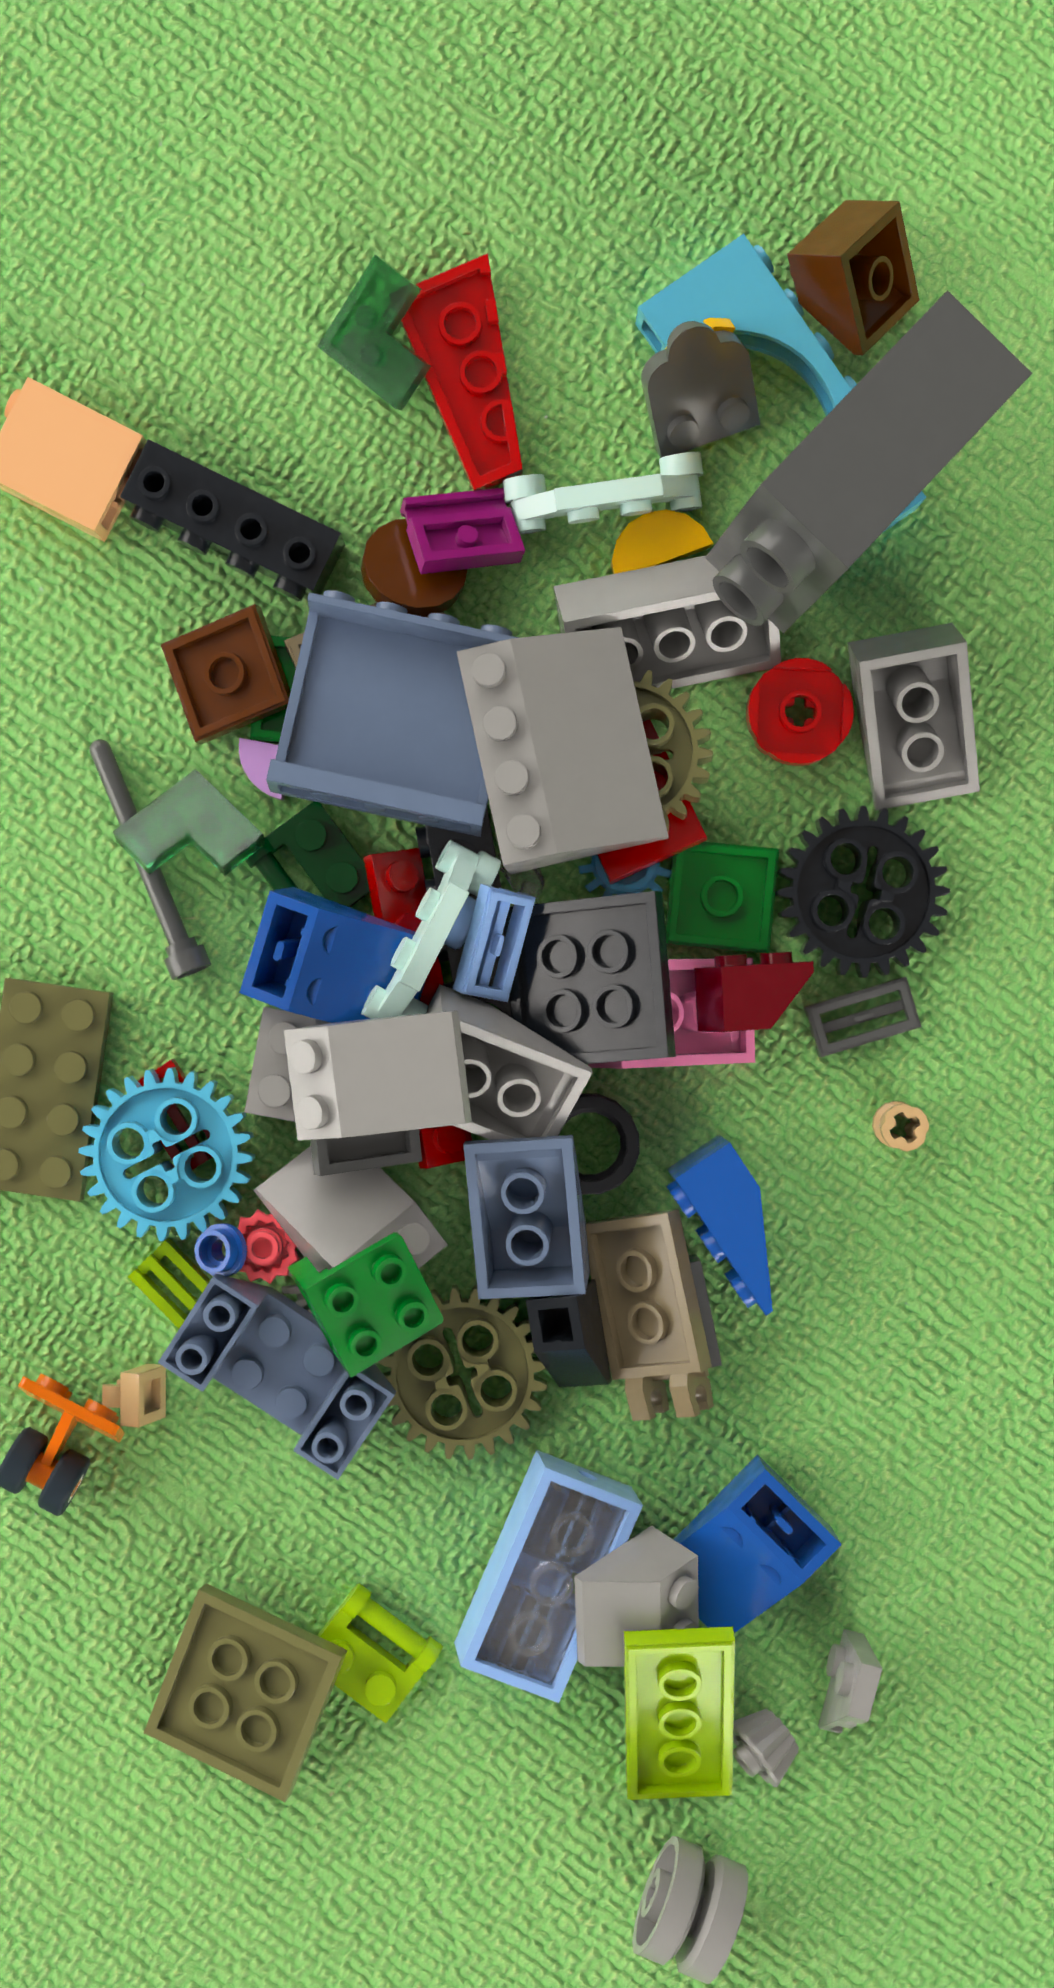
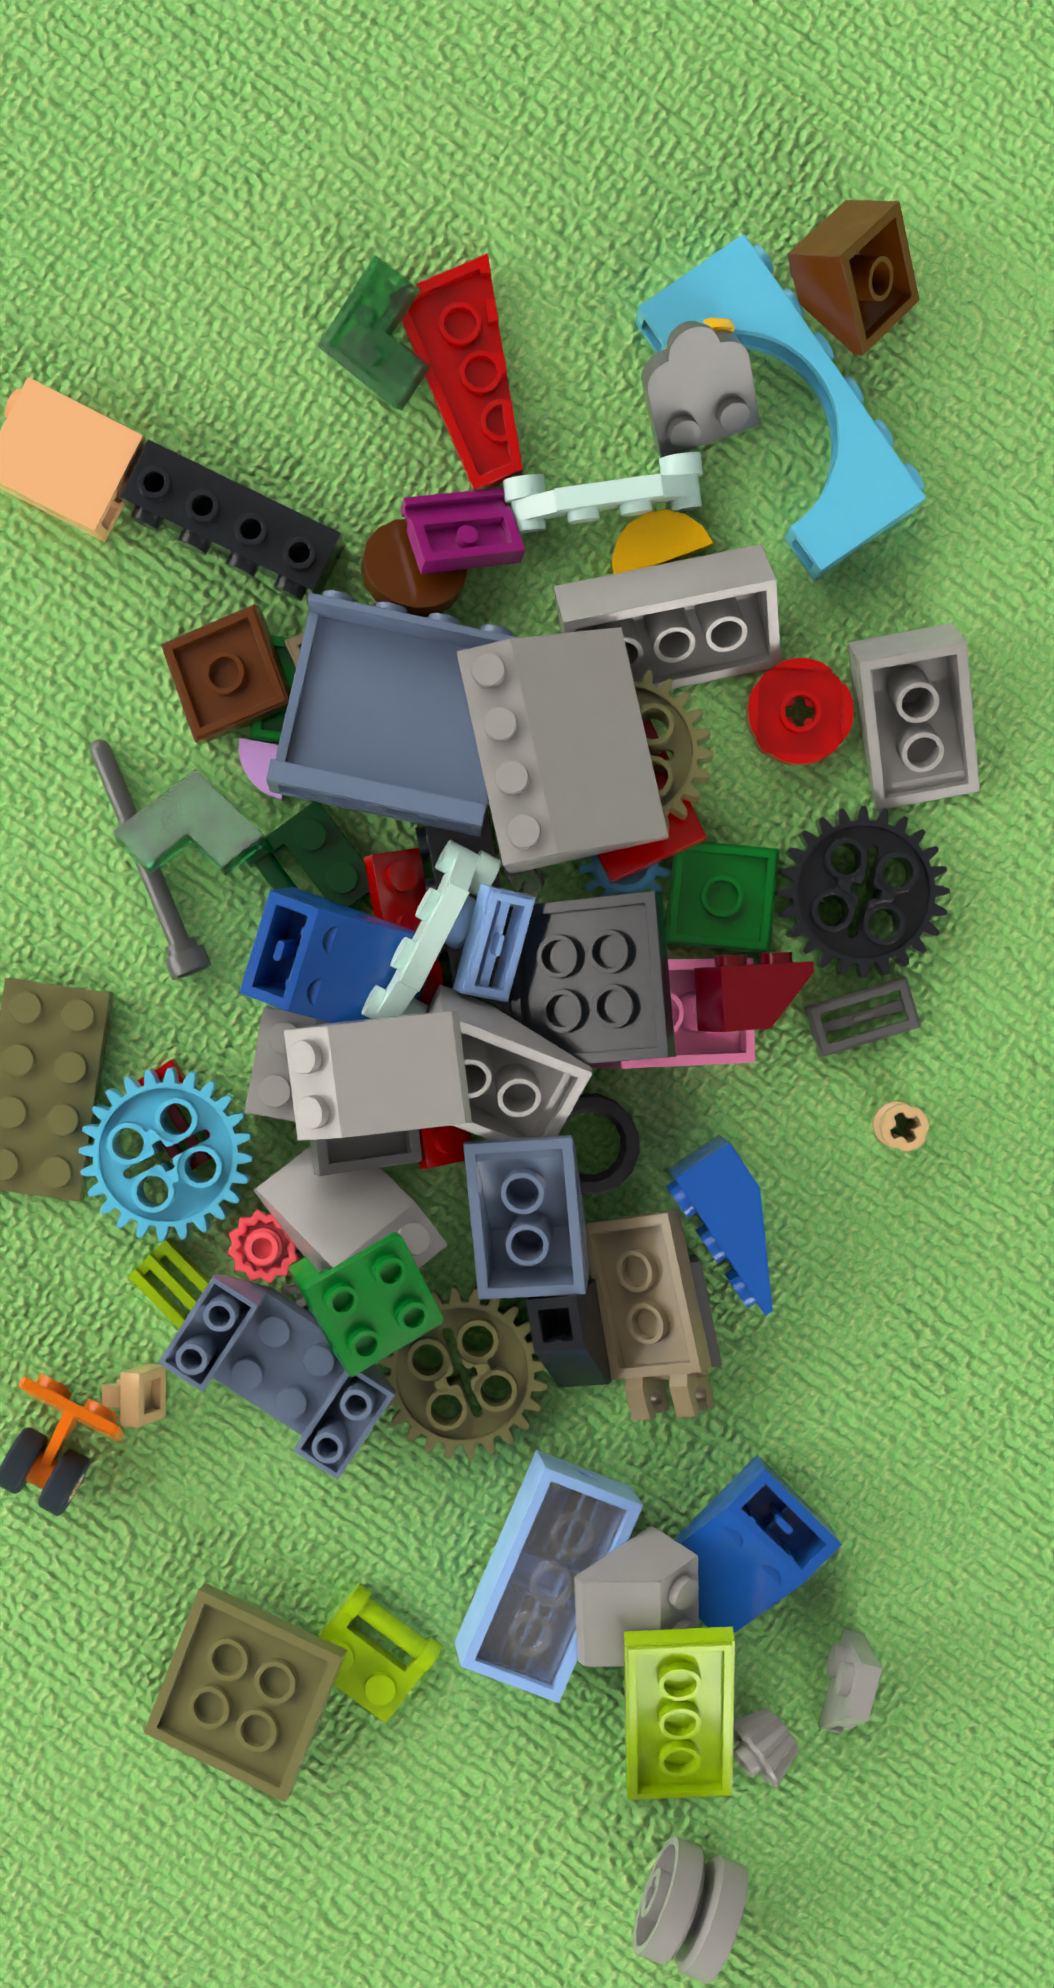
blue plate [194,1223,247,1277] -> none
dark grey brick [705,290,1032,633] -> none

